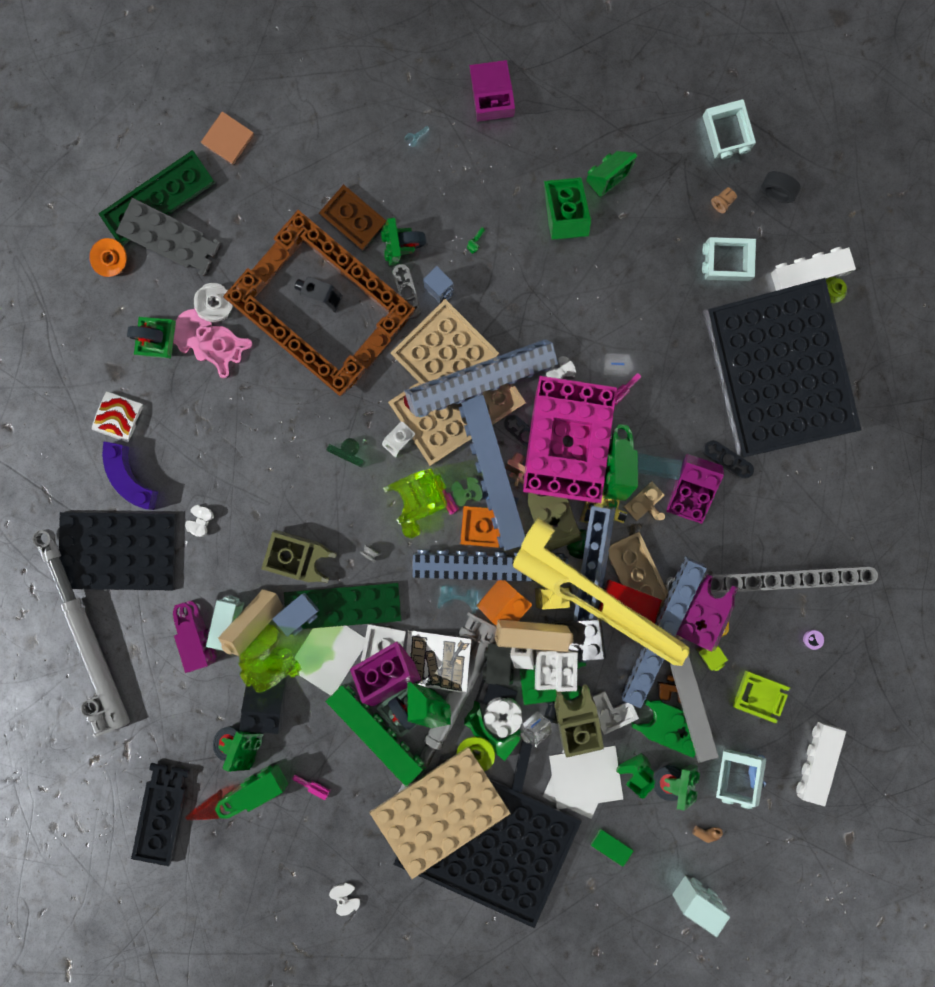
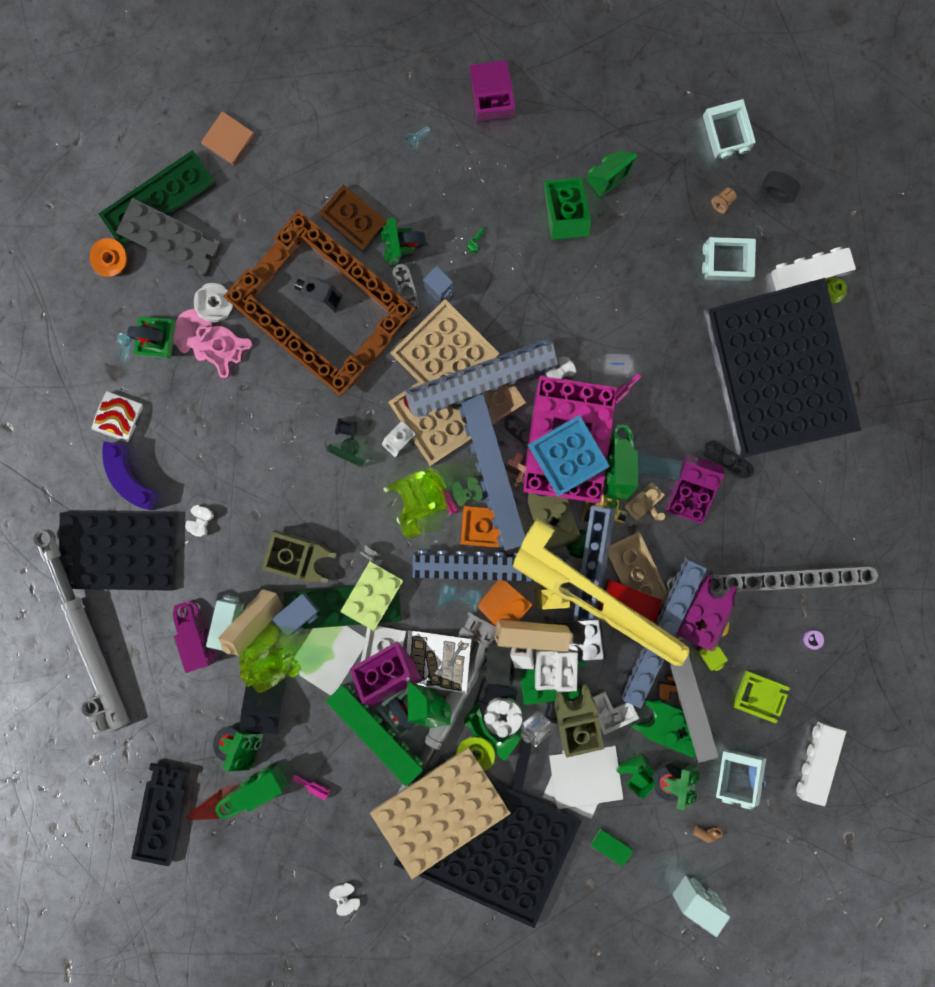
none -> clear light blue hand [116,333,131,361]
none -> black bush [335,418,358,438]
none -> yellowish green plate [340,561,403,631]
none -> dark azure plate [527,415,610,497]

